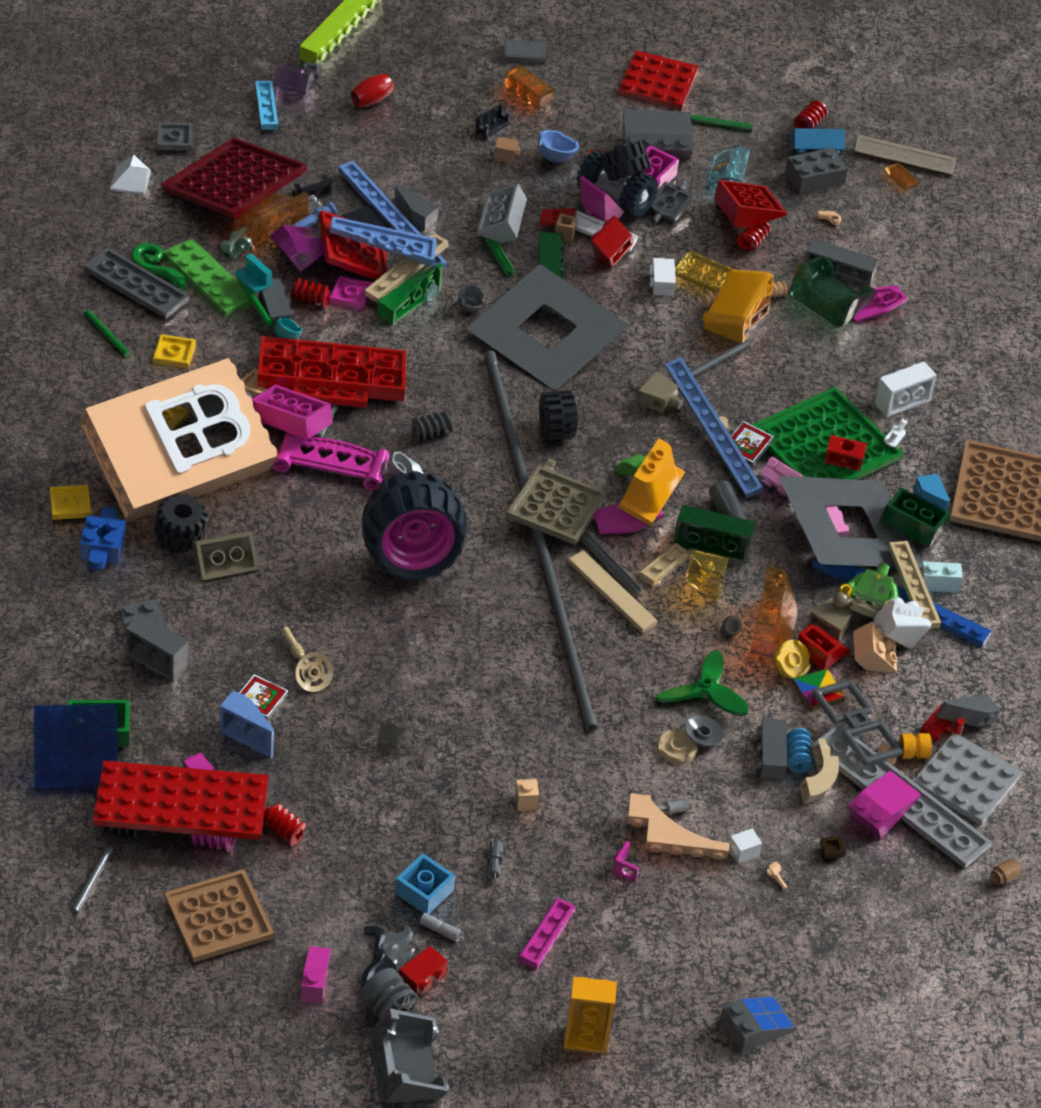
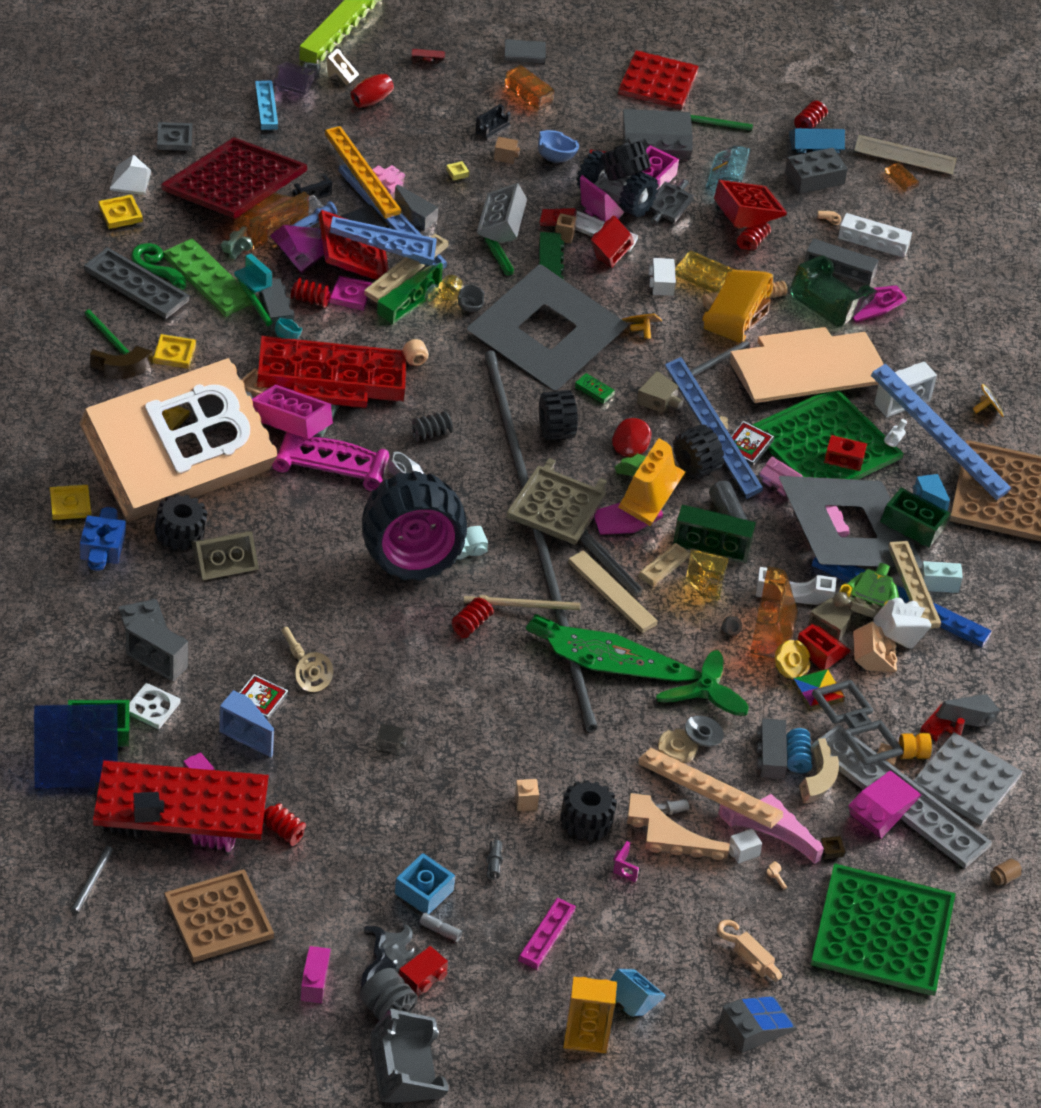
none -> dark brown arch [90,346,153,379]
none -> yellow plate [98,194,143,229]
none -> white piece [130,683,180,729]
none -> black brick [133,792,164,823]
none -> light orange tile [325,126,401,219]
none -> tan slope [327,48,359,85]
none -> bright pink hinge [372,165,405,195]
none -> light nougat head [403,339,429,366]
none -> red plate [412,49,445,61]
none -> clear yellow head [438,275,464,301]
none -> light yellow plate [446,161,469,181]
none -> red piece [451,597,494,638]
none -> light aqua brick [456,526,488,560]
none -> tan bar [464,595,581,610]
none -> green wing [526,614,702,681]
none -> black wheel [560,780,617,841]
none -> green tile [575,373,615,404]
none -> dark azure slope [610,969,666,1017]
none -> red piece [612,418,652,458]
none -> light orange shield [622,313,662,339]
none -> light nougat plate [639,748,783,828]
none -> black wheel [673,424,724,479]
none -> light nougat piece [716,920,782,982]
none -> bright pink arch [718,794,824,864]
none -> light nougat slope [730,327,884,403]
none -> white arch [756,567,836,605]
none -> green plate [810,863,956,996]
none -> white brick [838,213,912,258]
none -> medium blue plate [871,364,1011,500]
none -> light orange shield [973,384,1004,417]

